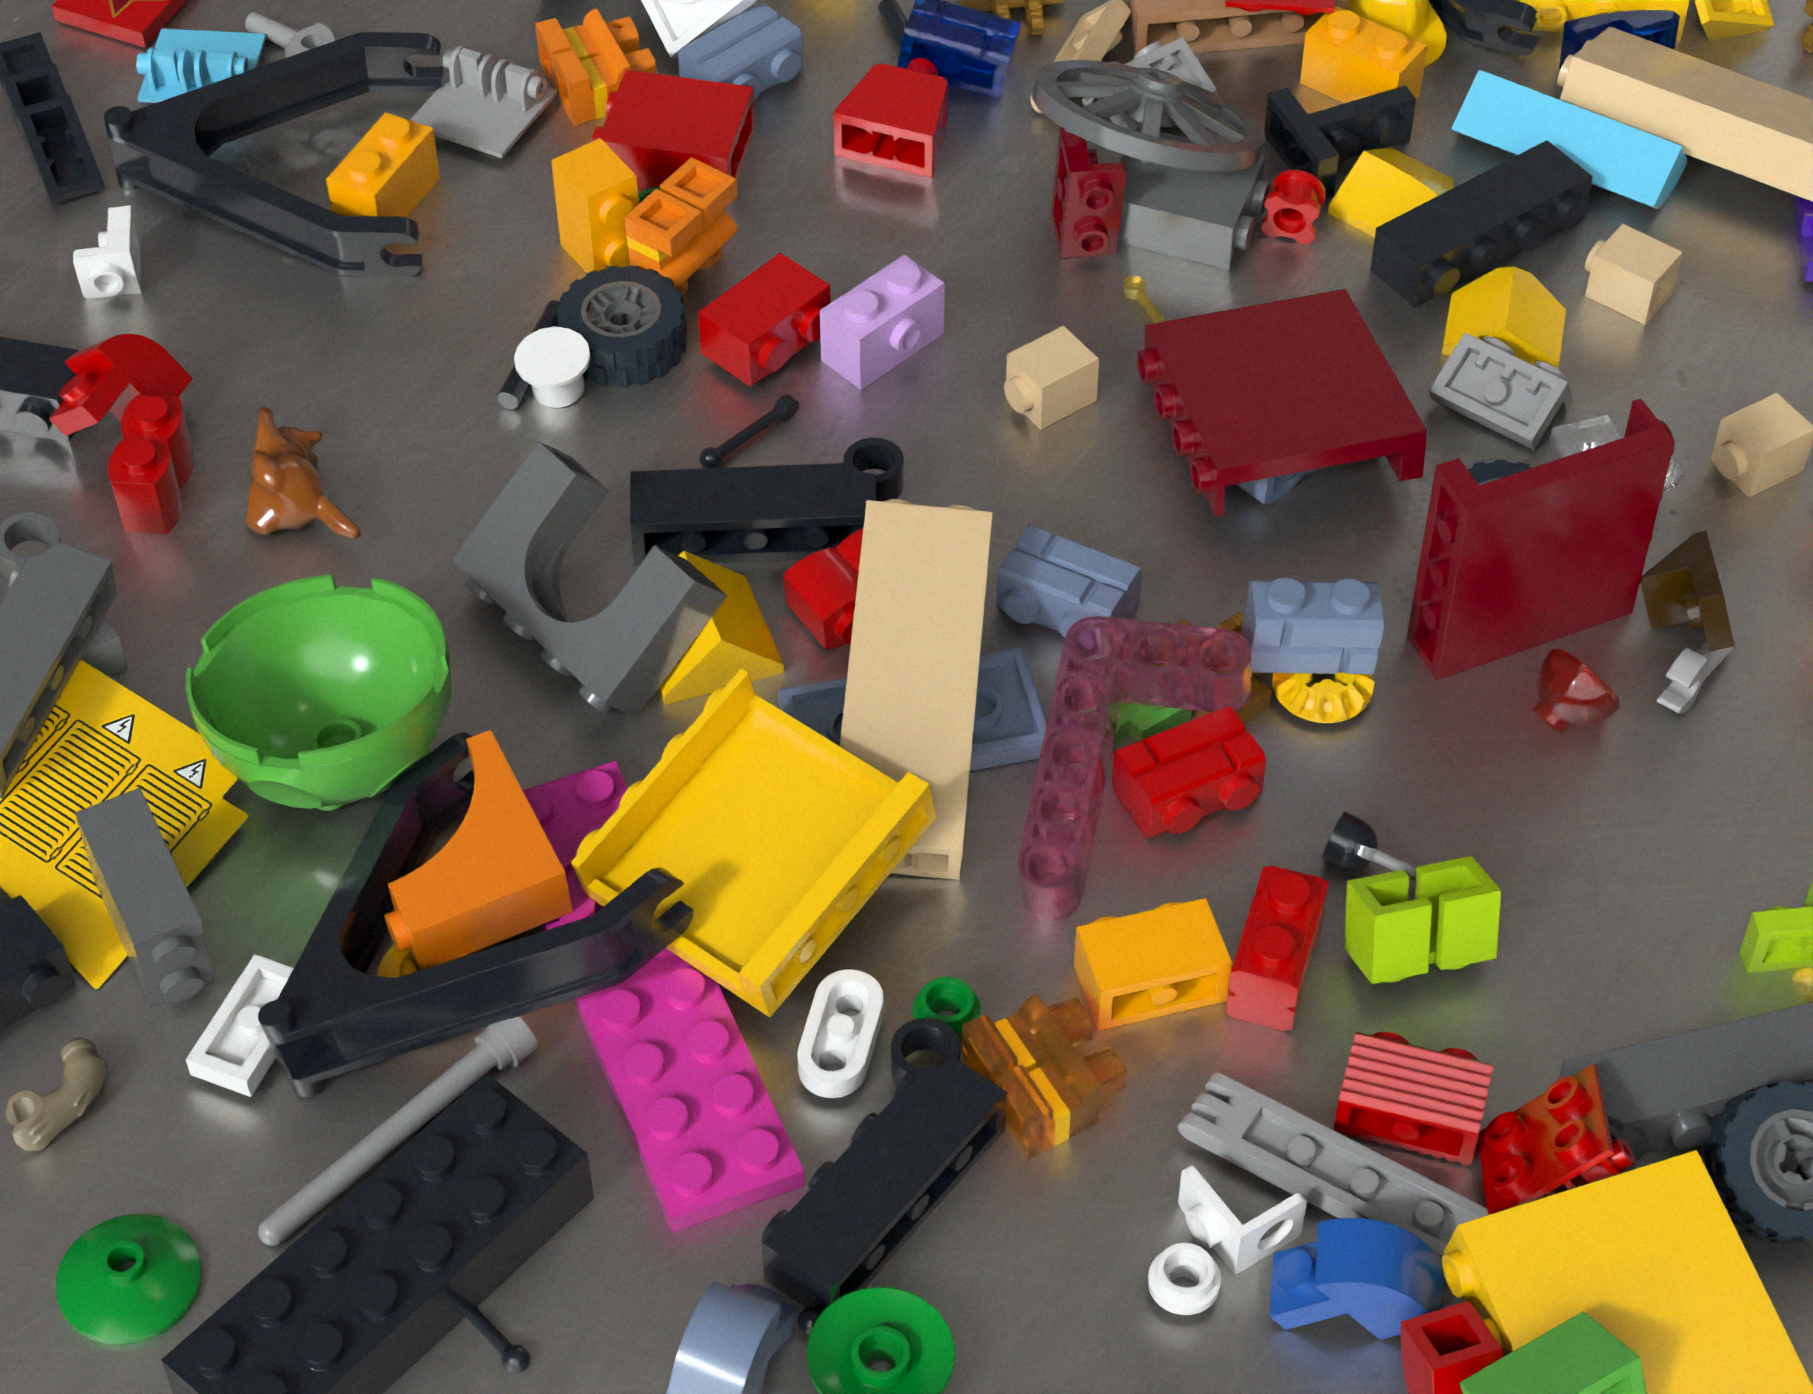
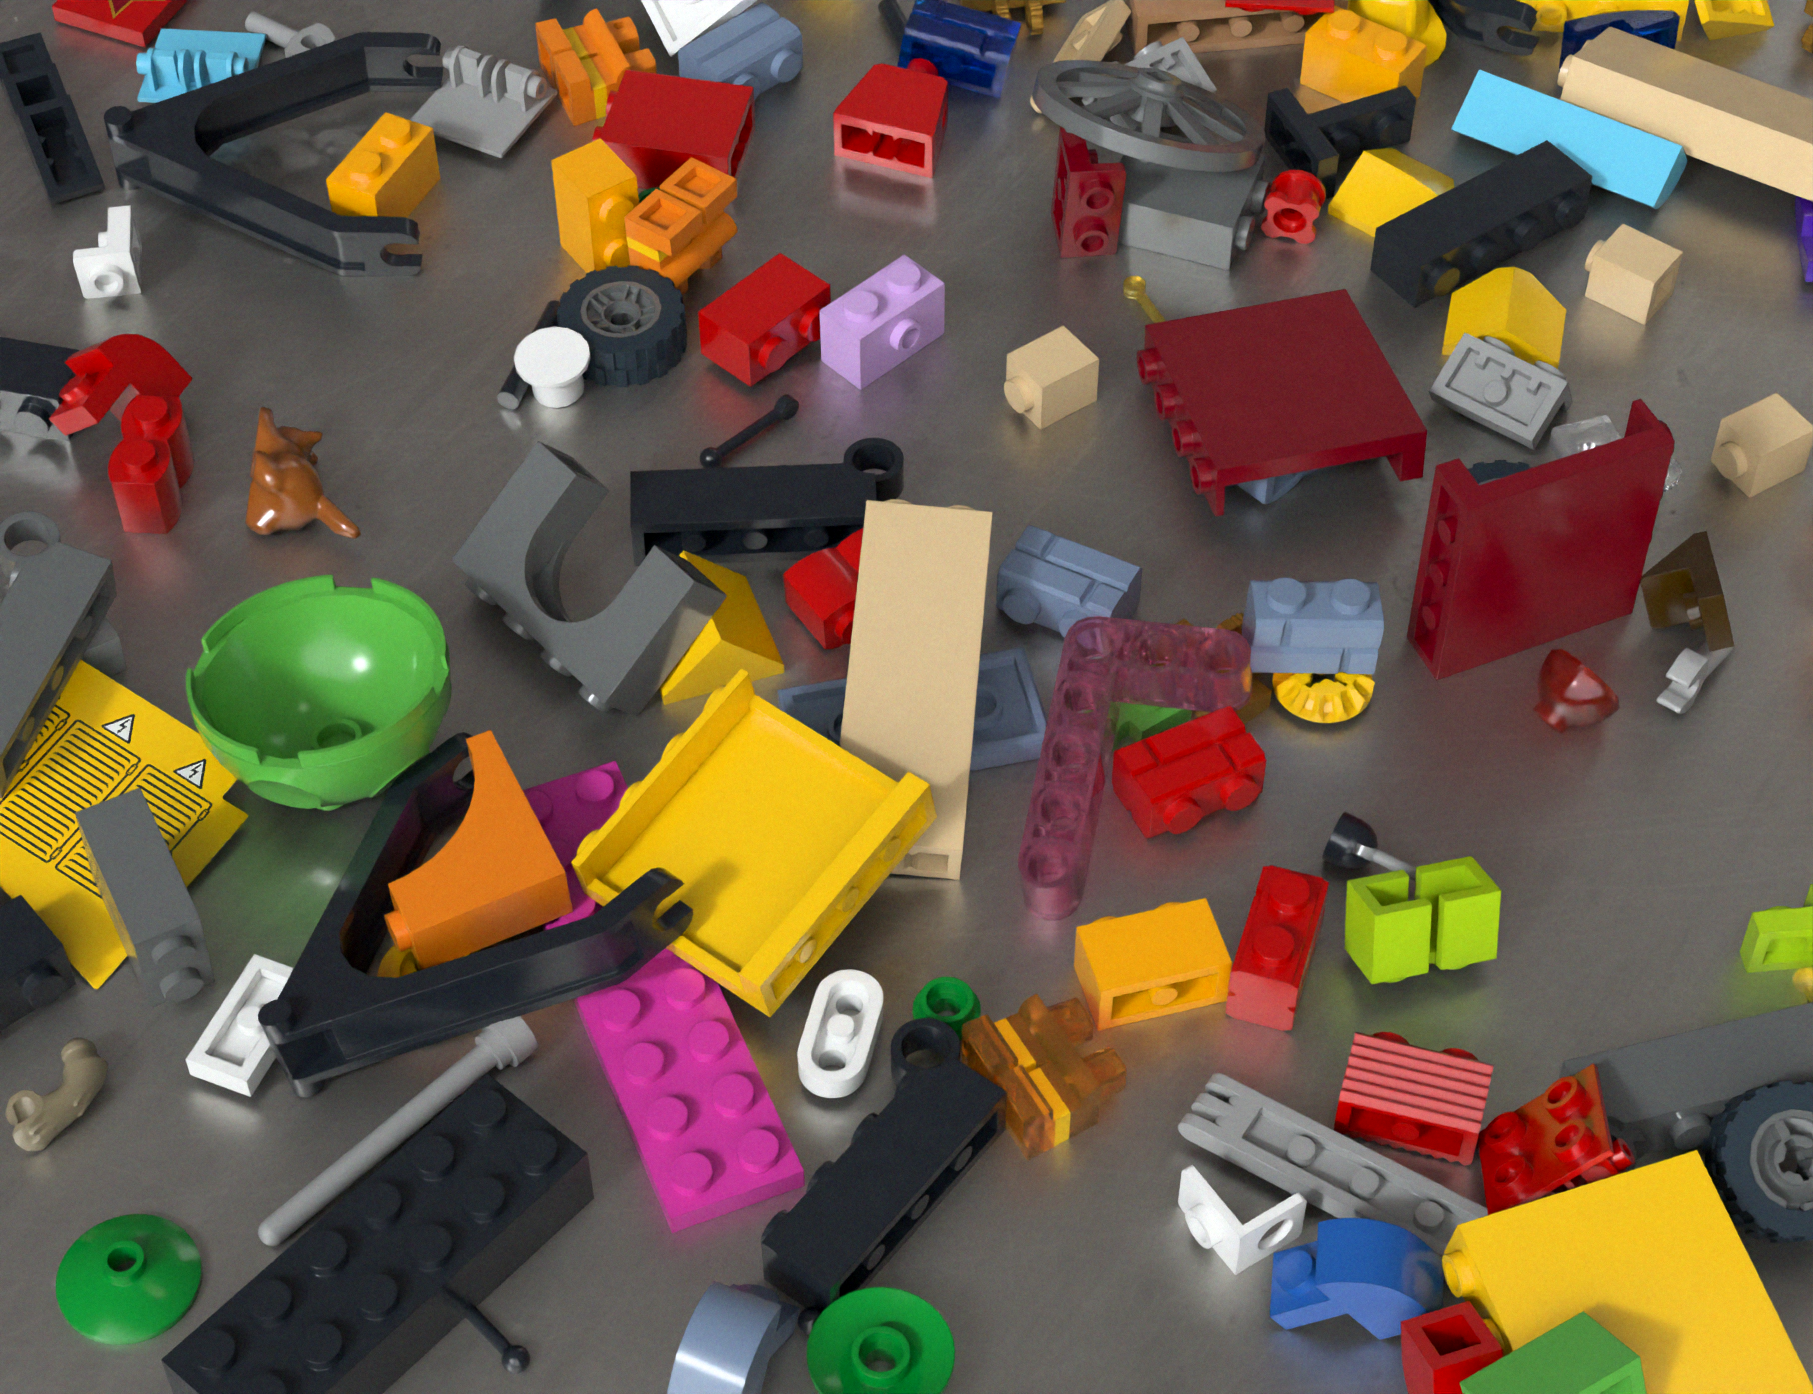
white plate [1148,1243,1221,1315] -> none

